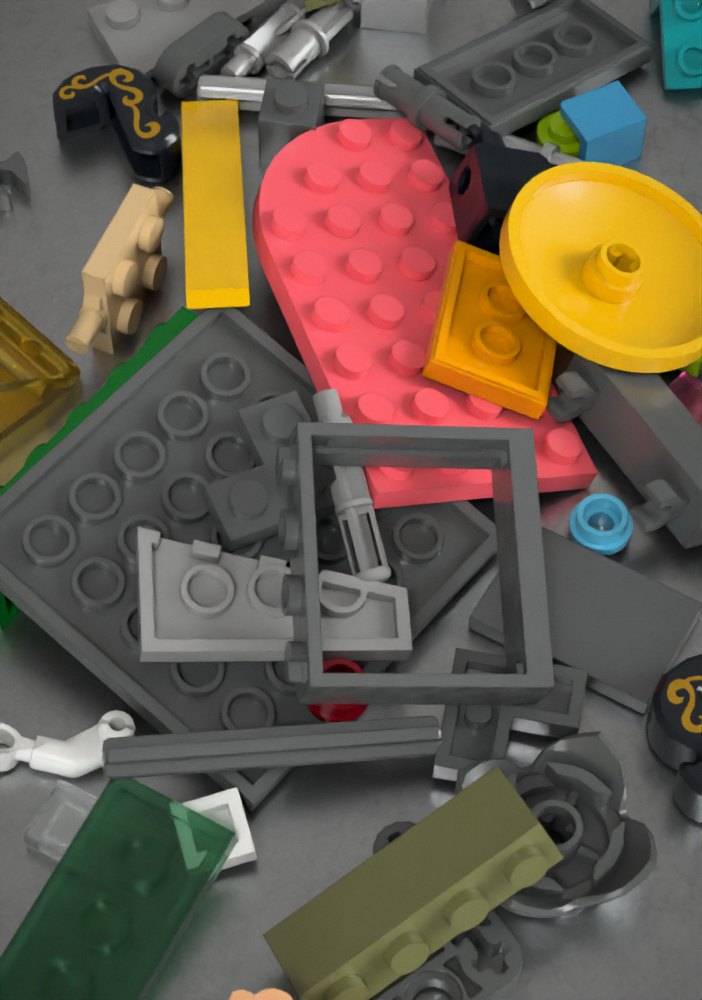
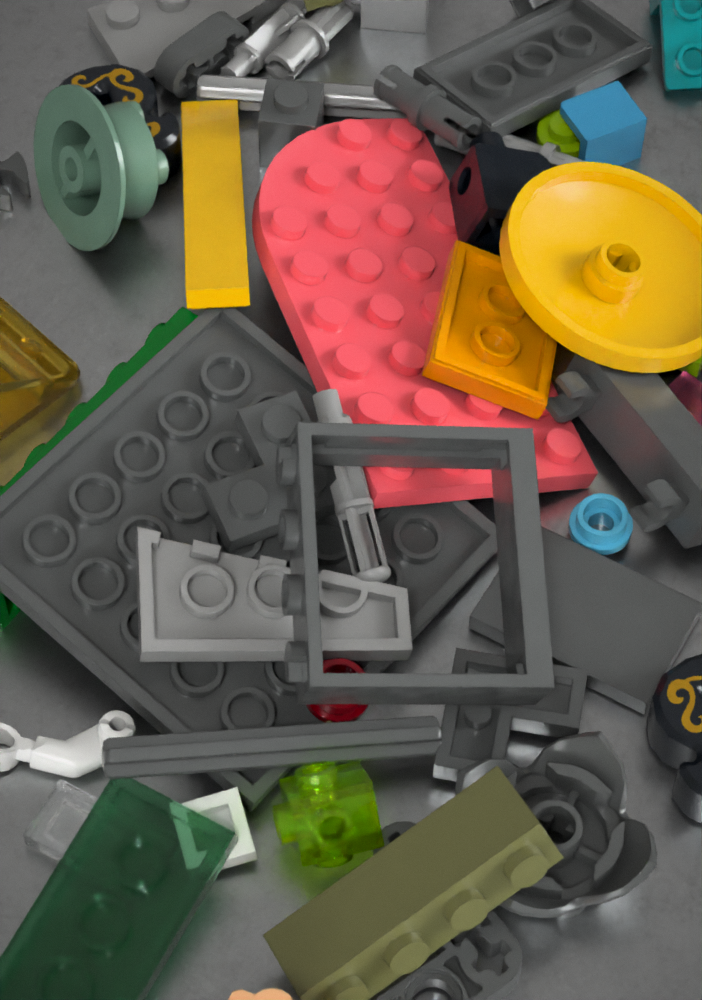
tan plate [65,183,174,355] -> none
none -> sand green piece [34,84,169,251]
none -> clear neon green brick [272,761,385,868]

